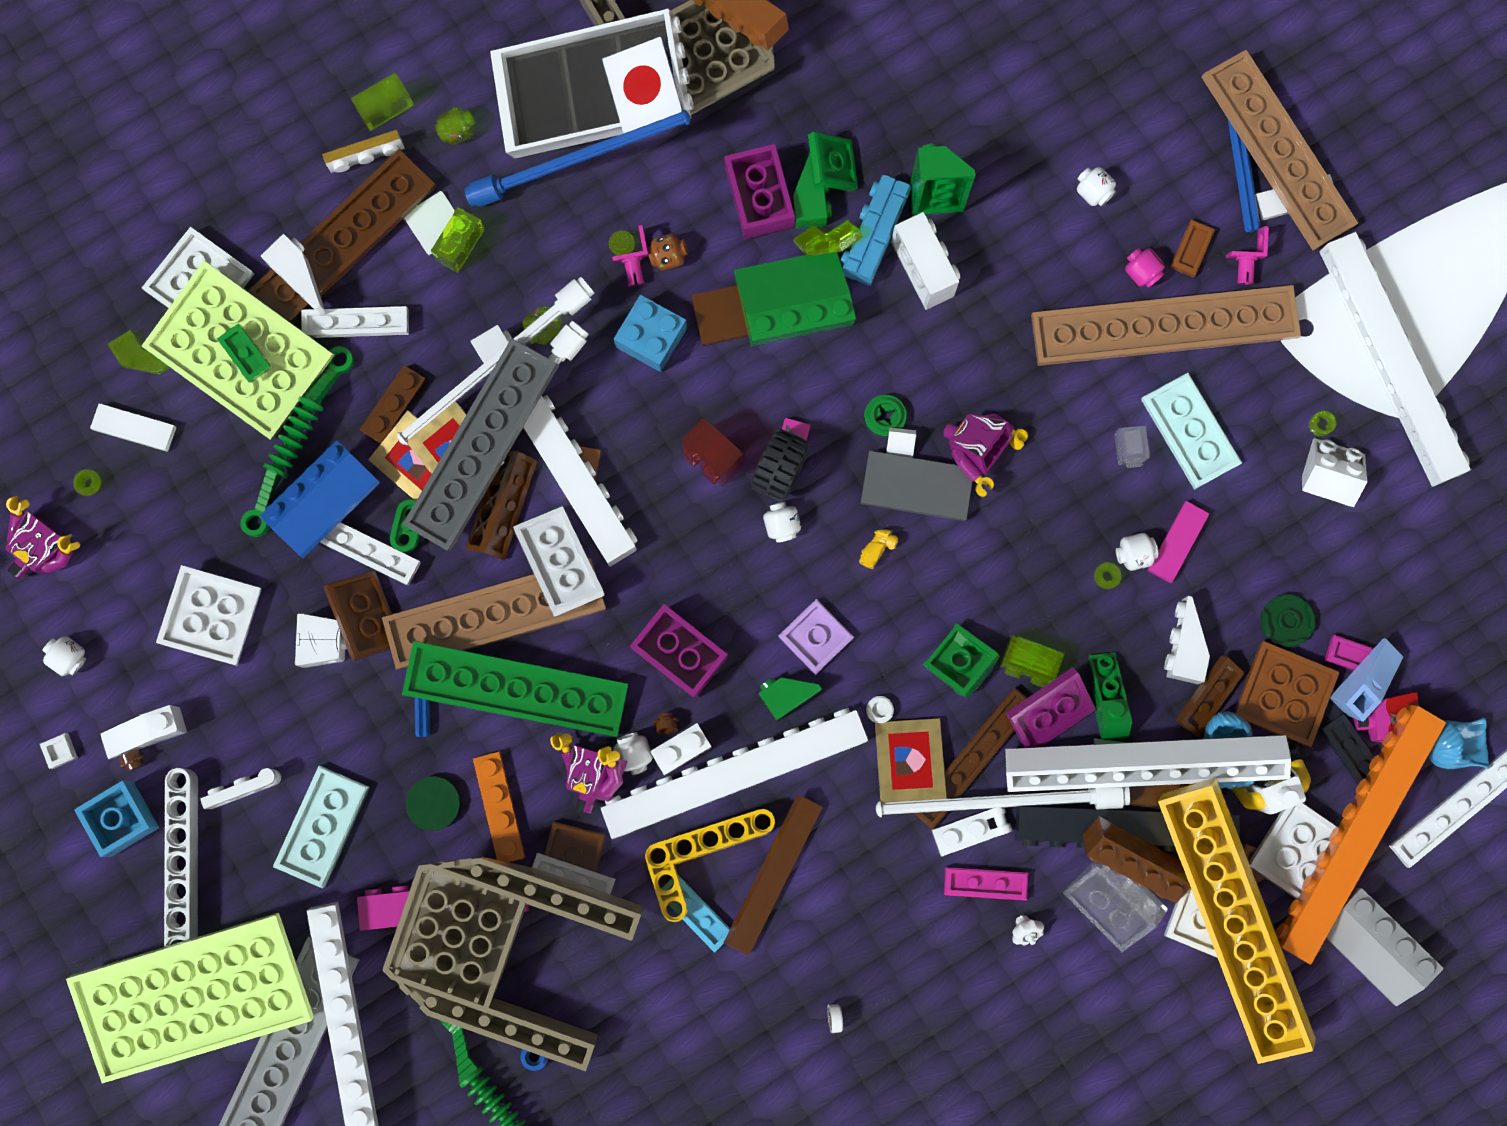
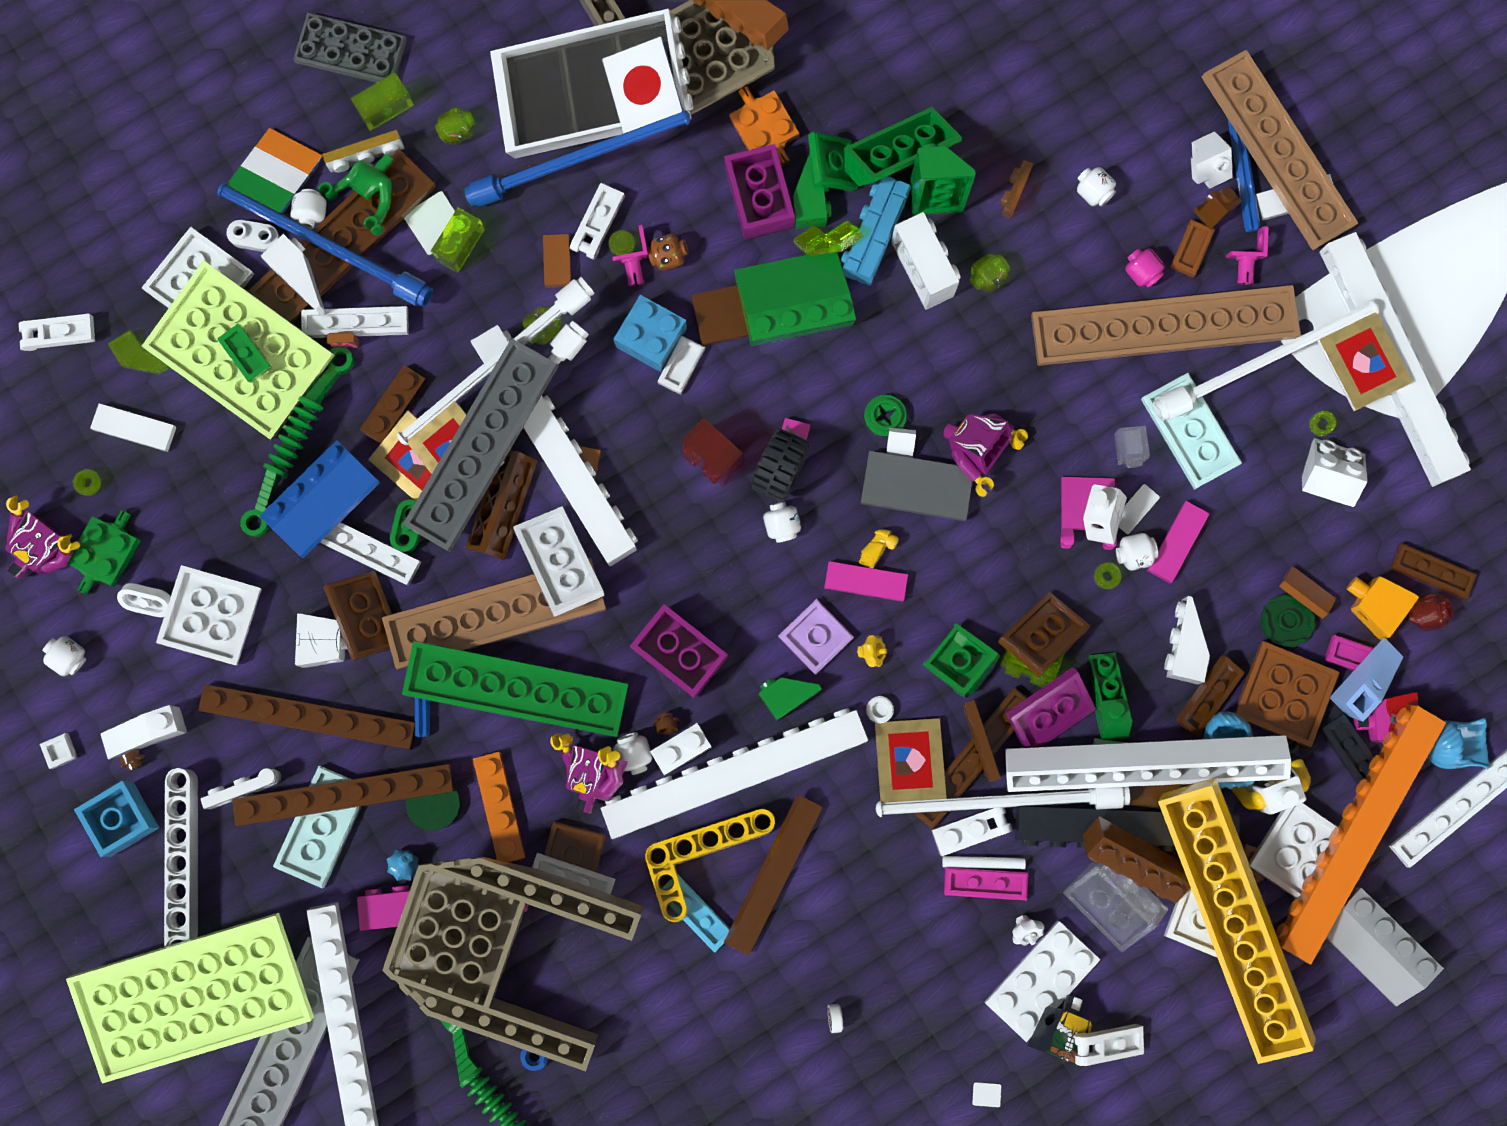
none -> white plate [19,314,95,351]
none -> green plate [68,510,141,595]
none -> white plate [117,583,171,617]
none -> reddish brown plate [198,684,415,750]
none -> flag [217,128,433,307]
none -> white plate [227,220,280,252]
none -> reddish brown plate [232,764,454,827]
none -> white head [291,189,327,230]
none -> dark grey tile [293,12,407,87]
none -> green piece [318,154,394,235]
none -> dark orange tile [327,332,359,348]
none -> dark azure piece [386,850,419,881]
none -> dark orange tile [543,234,571,288]
none -> white plate [570,183,625,260]
none -> white tile [658,336,705,395]
none -> orange plate [729,86,799,166]
none -> dark pink tile [824,561,908,602]
none -> green slope [844,107,962,186]
none -> yellow piece [857,635,887,667]
none -> white bar [942,856,1025,869]
none -> reddish brown tile [962,700,1001,782]
none -> clear neon green head [970,253,1010,292]
none -> white sticker [973,1083,1001,1107]
none -> white plate [984,921,1100,1042]
none -> reddish brown tile [998,592,1091,678]
none -> clear orange plate [1000,160,1033,219]
none -> torso [1028,995,1092,1067]
none -> dark pink flag [1060,477,1117,550]
none -> white plate [1074,1024,1144,1066]
none -> white torso [1083,484,1127,545]
none -> white sticker [1119,484,1160,534]
none -> flag [1153,300,1413,421]
none -> white brick [1191,131,1233,188]
none -> reddish brown brick [1193,186,1242,230]
none -> dark orange tile [1279,566,1336,619]
none -> light orange torso [1346,577,1419,640]
none -> reddish brown tile [1389,543,1477,600]
none -> clear red head [1409,594,1453,632]

